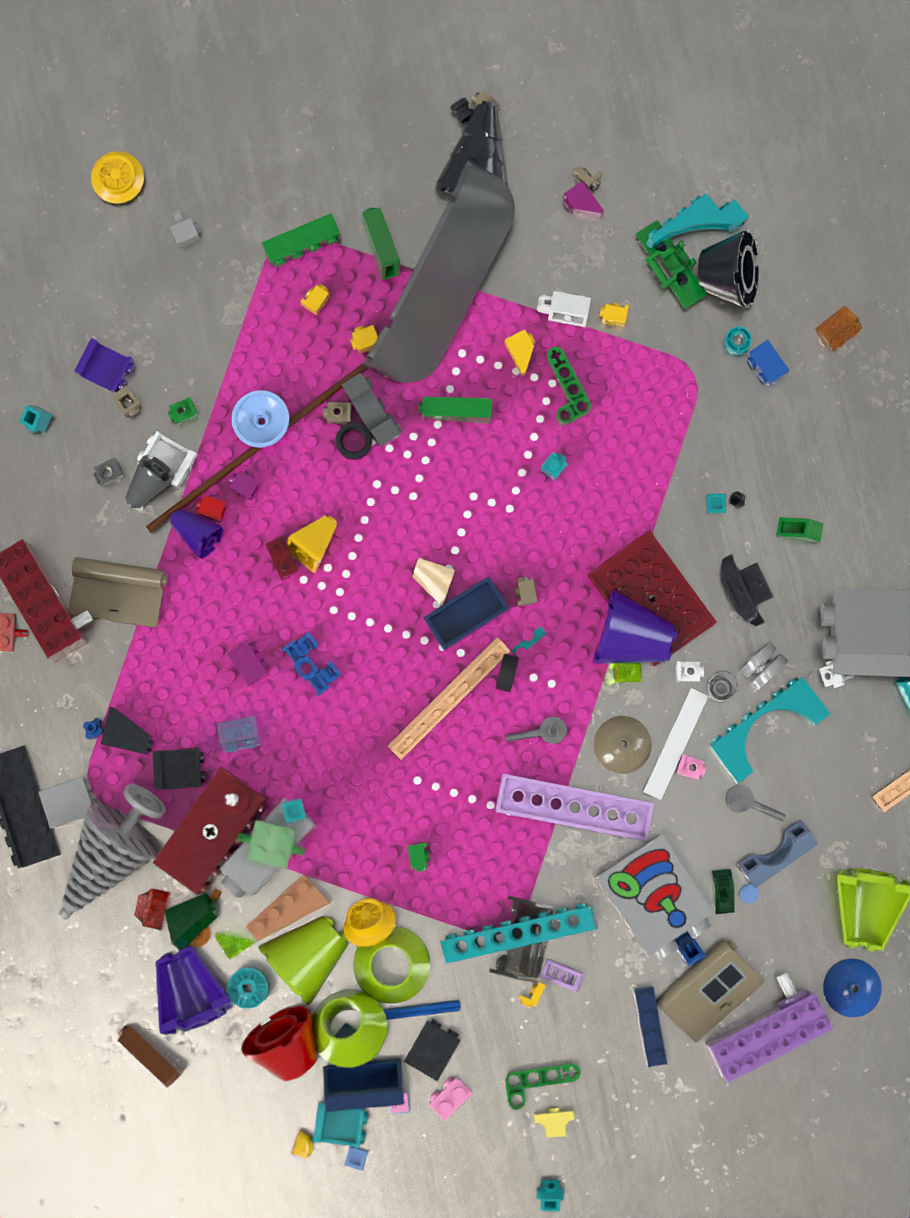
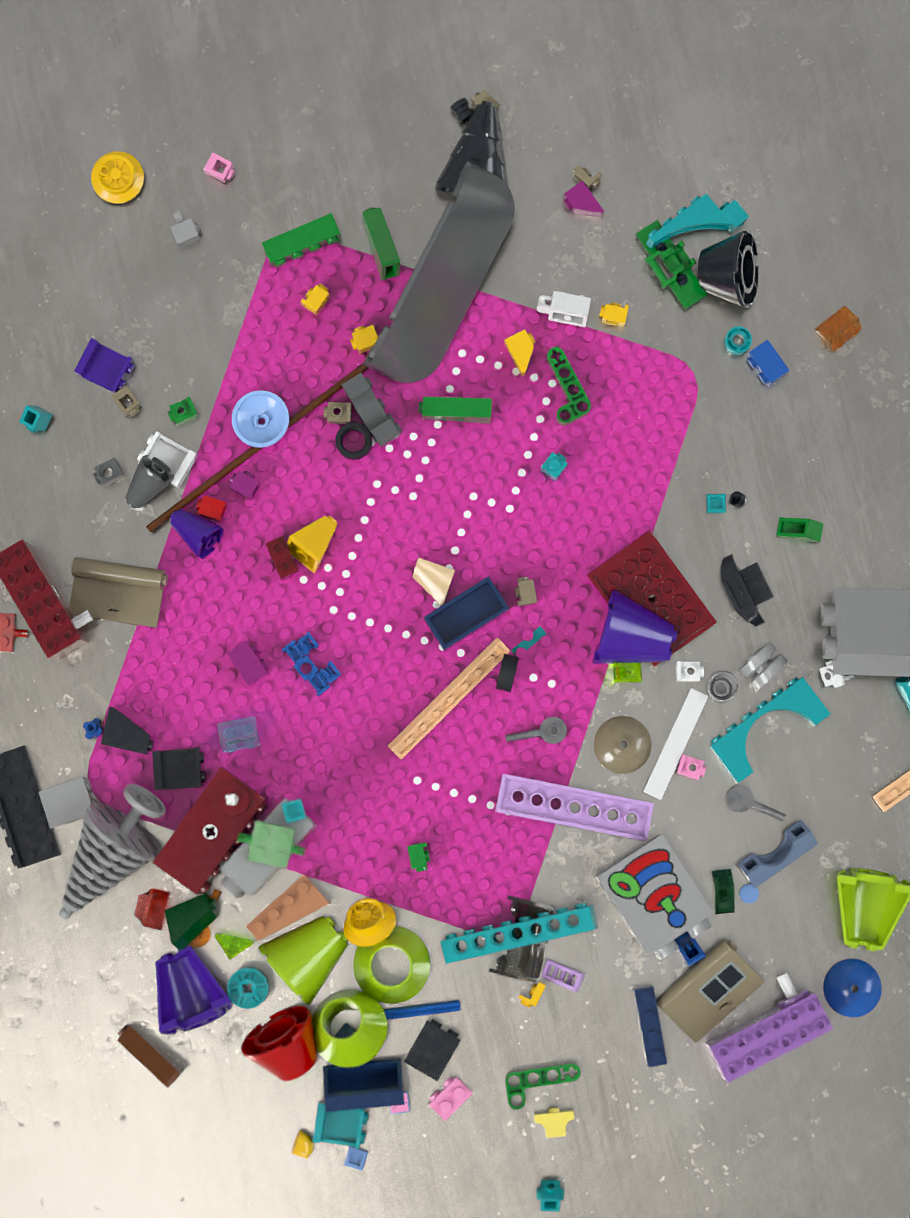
none -> bright pink brick [204,153,235,183]

